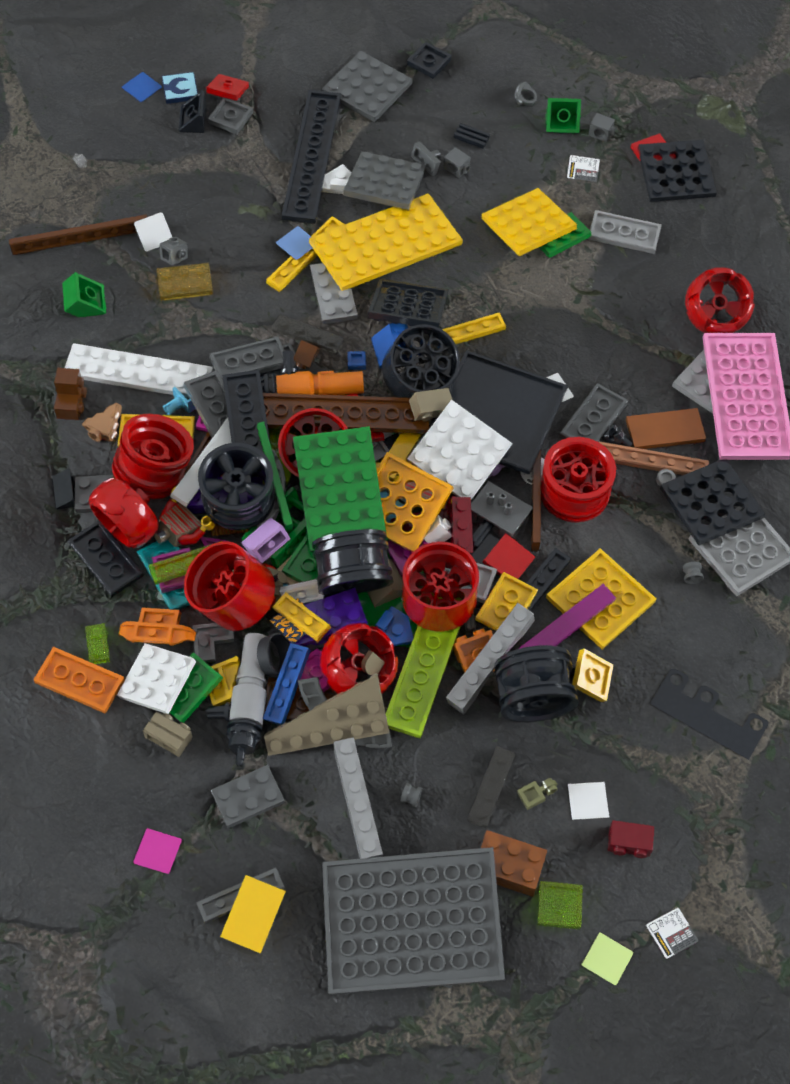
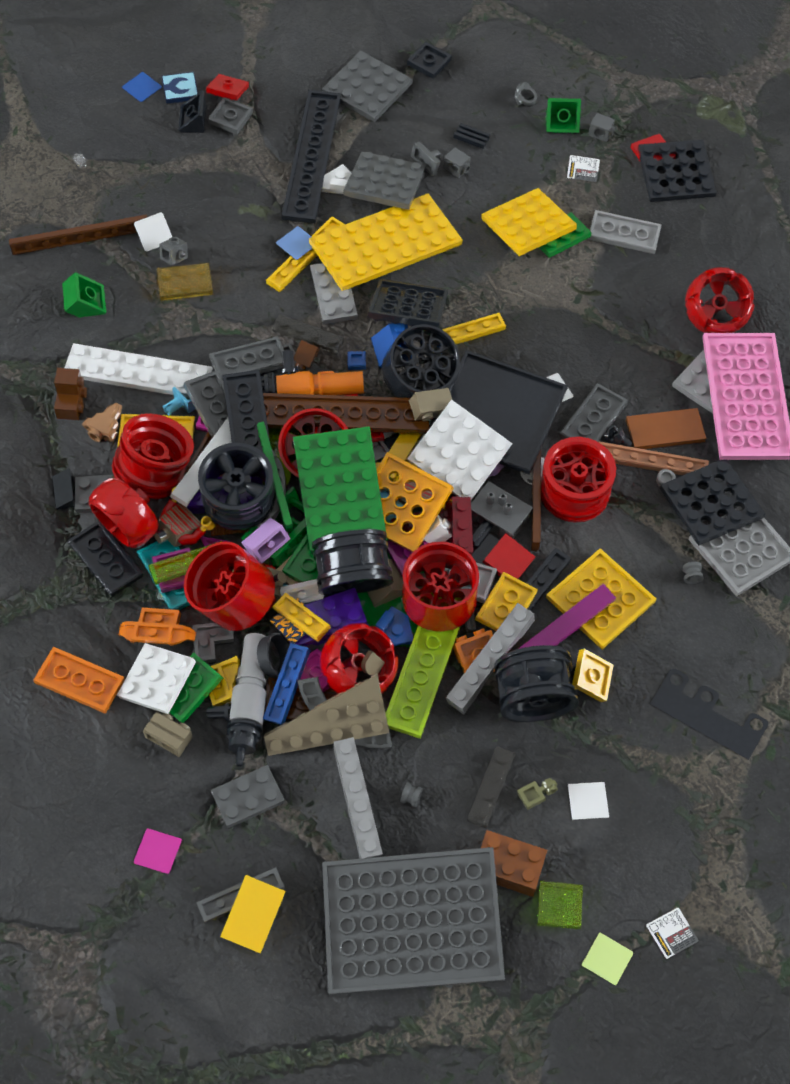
clear neon green plate [85,623,110,664] -> none
dark red brick [608,820,654,858] -> none

